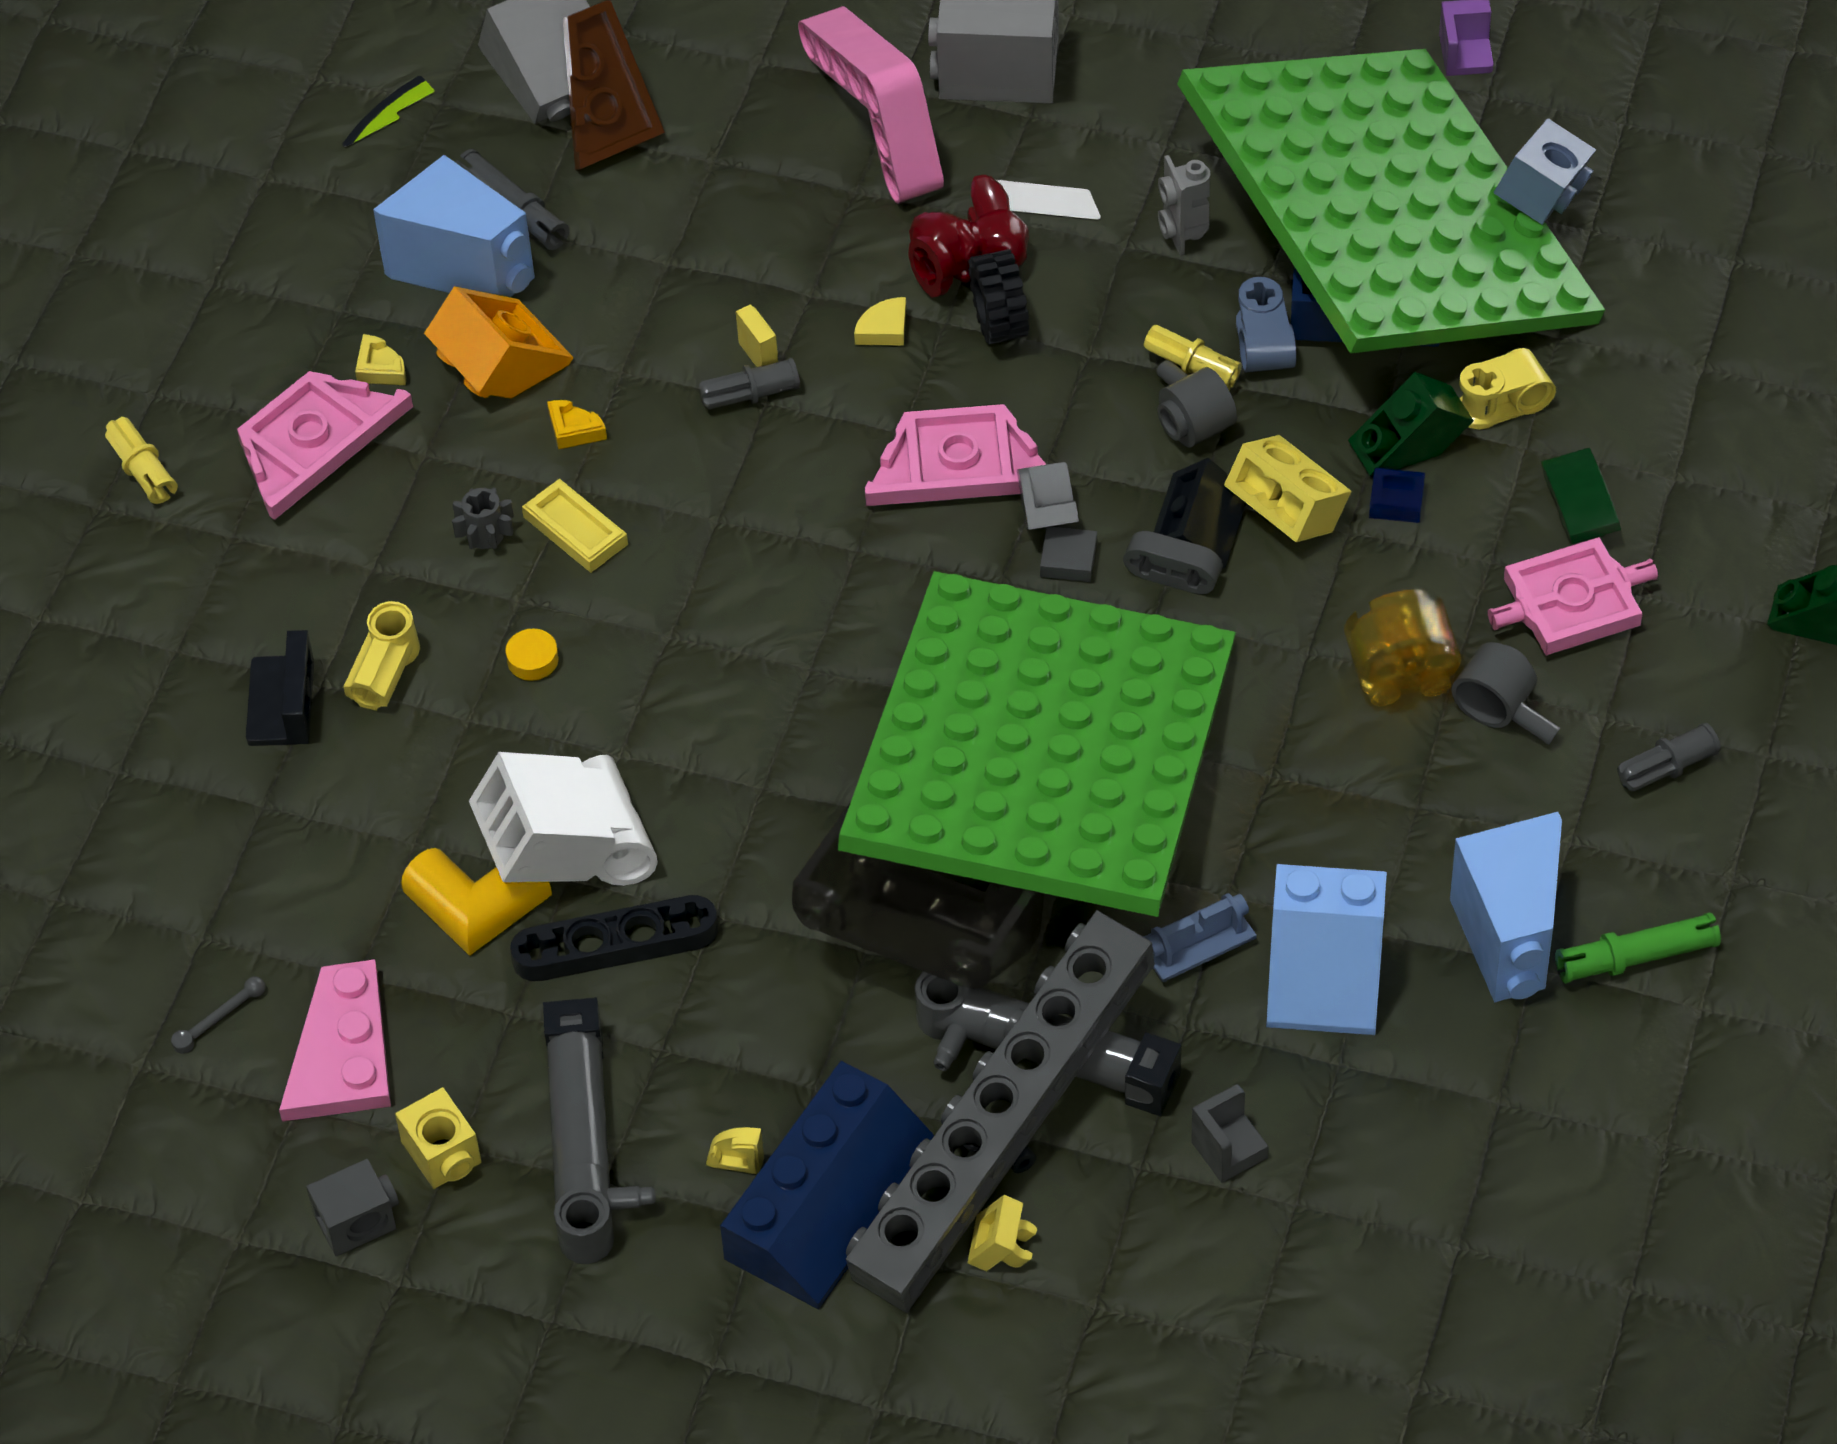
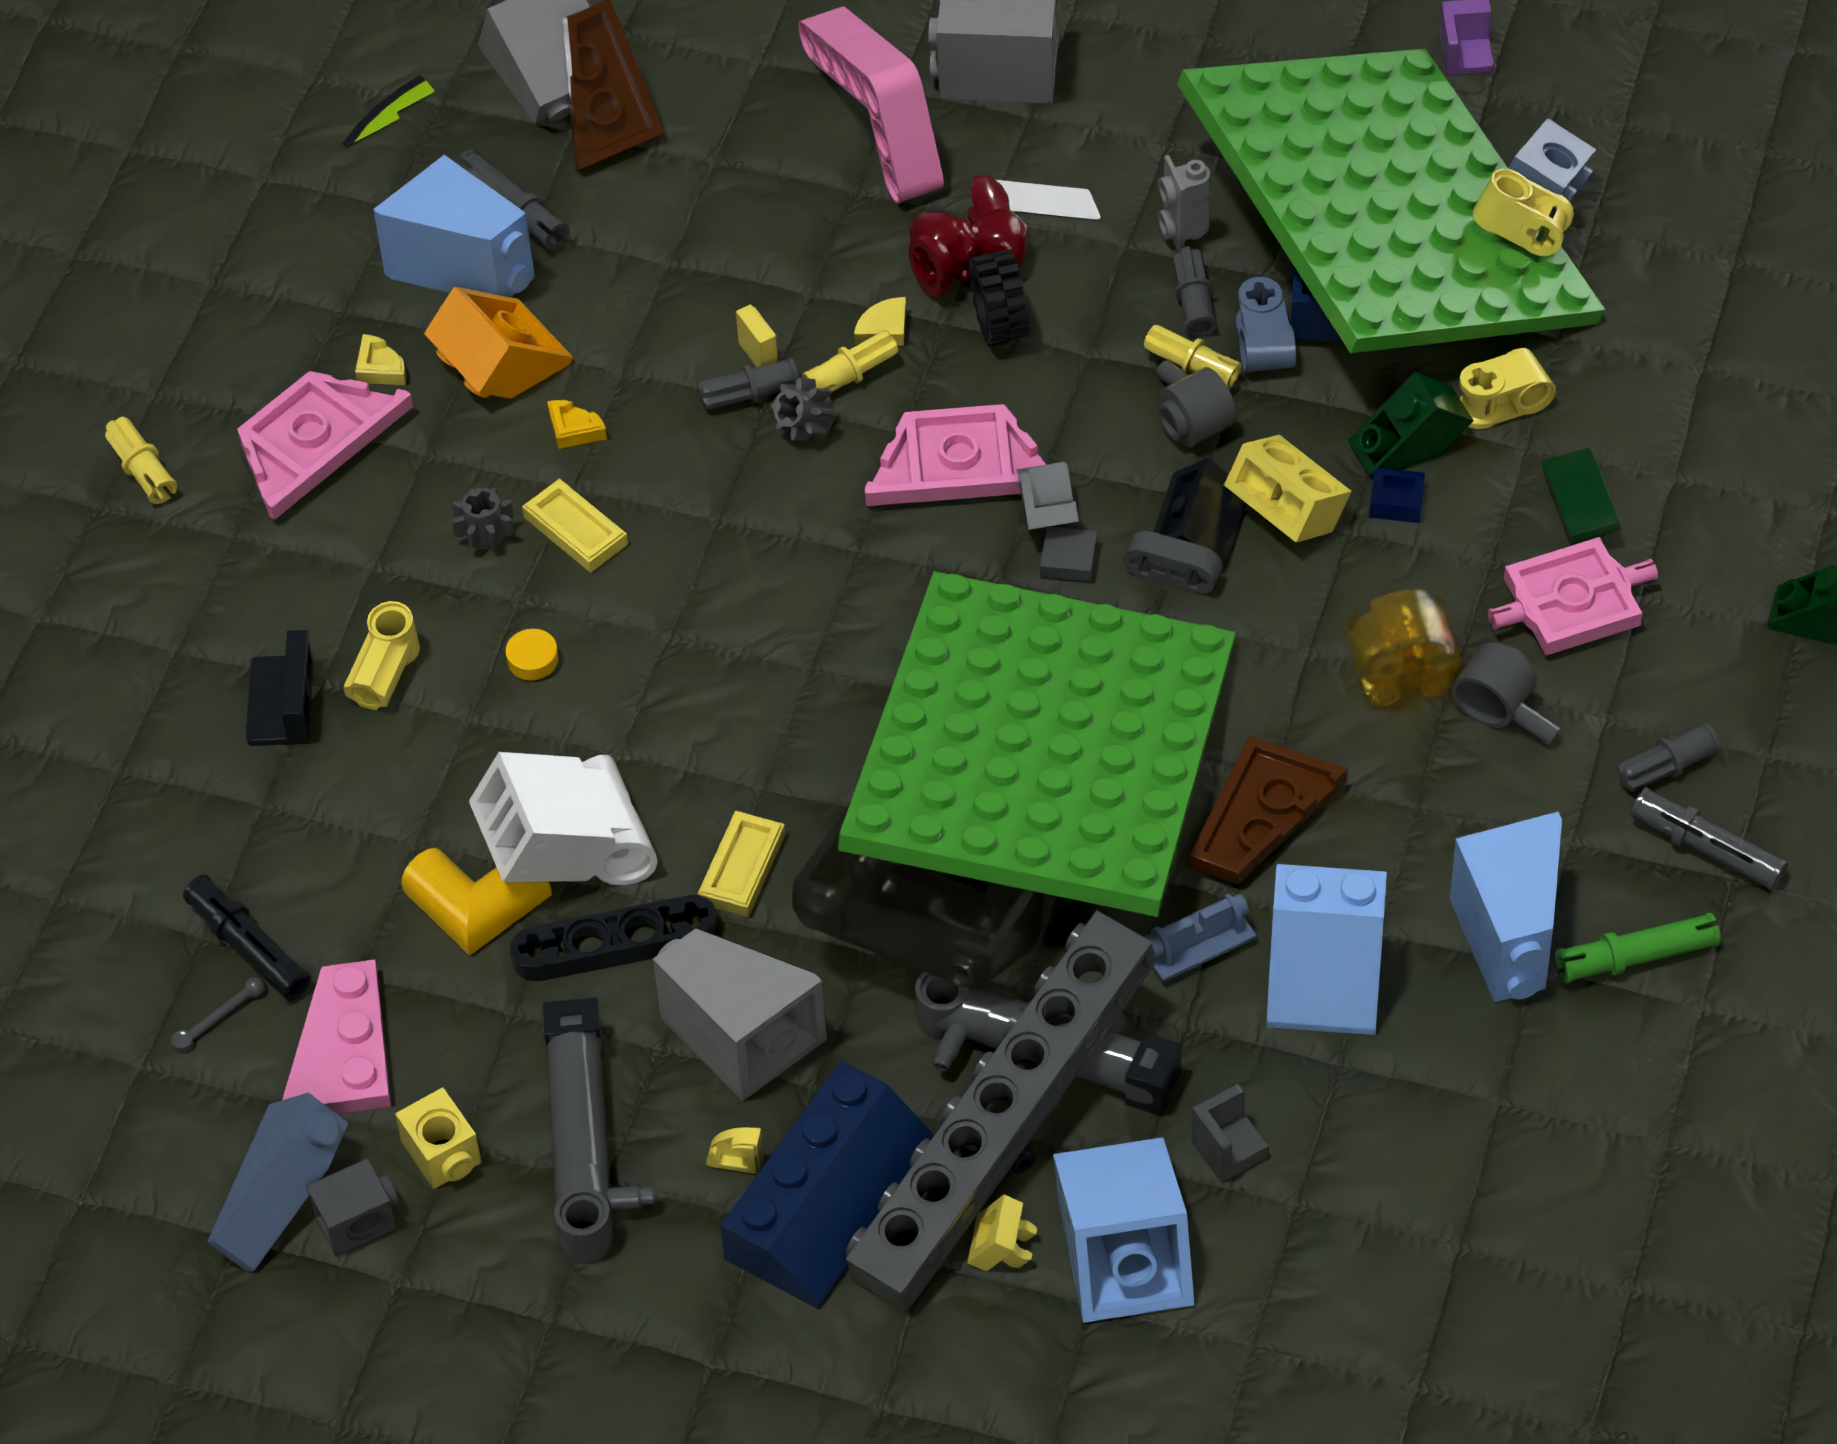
none -> black pin [183,875,311,1000]
none -> sand blue slope [207,1092,348,1272]
none -> light grey slope [653,928,827,1101]
none -> light yellow tile [698,811,786,918]
none -> dark grey gear [771,378,835,441]
none -> light yellow axle [802,331,899,394]
none -> light blue slope [1053,1137,1194,1323]
none -> dark grey axle [1174,246,1217,338]
none -> reddish brown wing [1189,736,1348,885]
none -> light yellow piece [1473,169,1574,256]
none -> dark grey pin [1630,787,1789,891]

